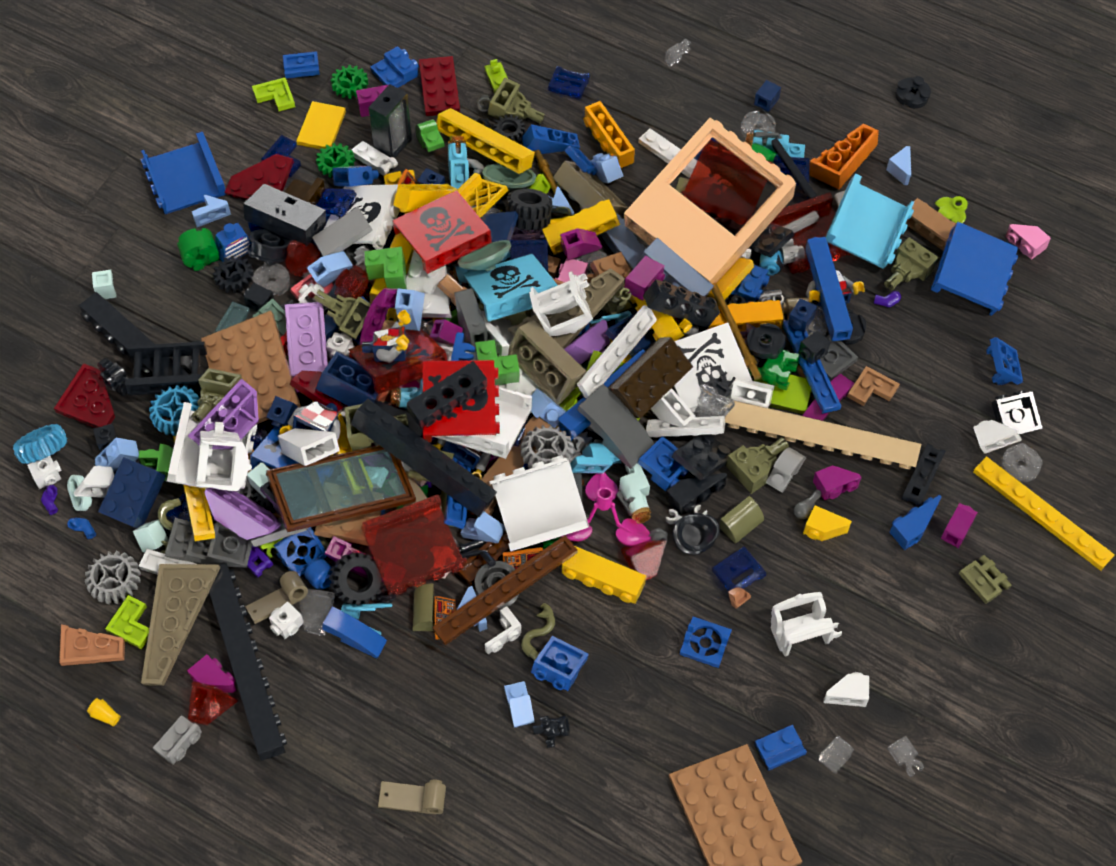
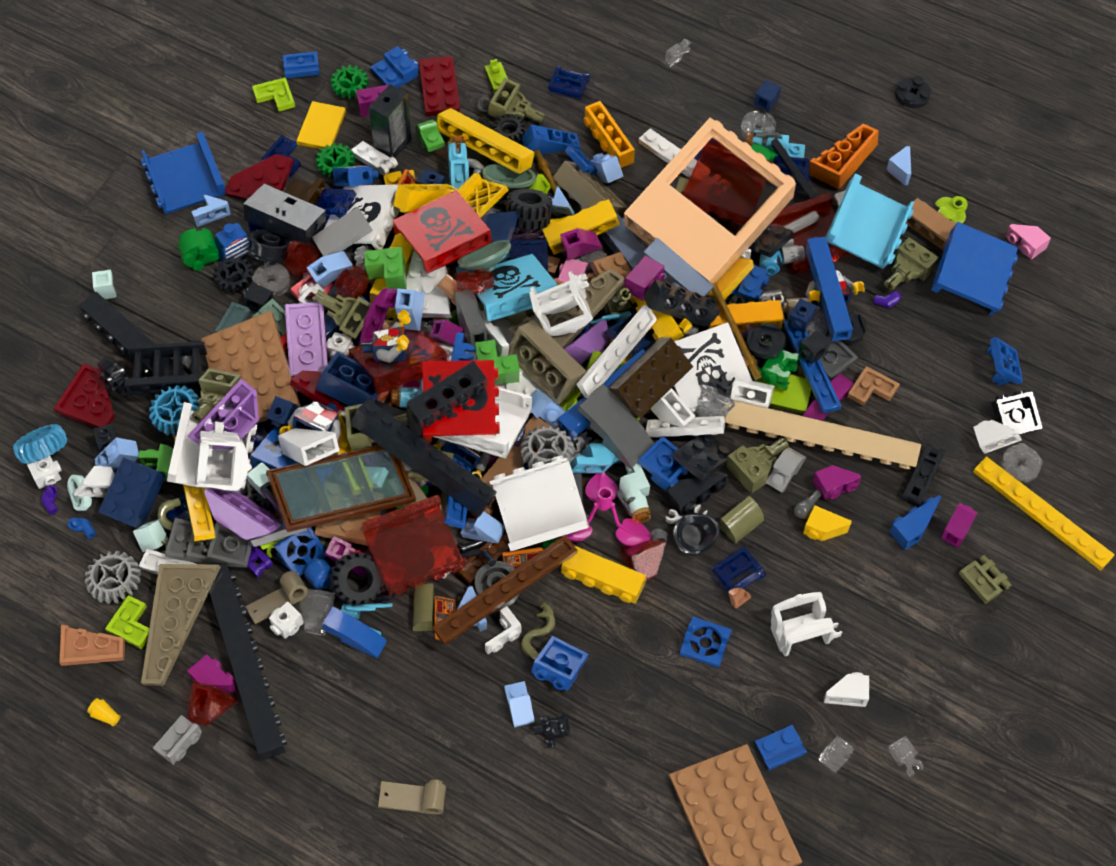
none -> clear red plate [457,270,494,294]

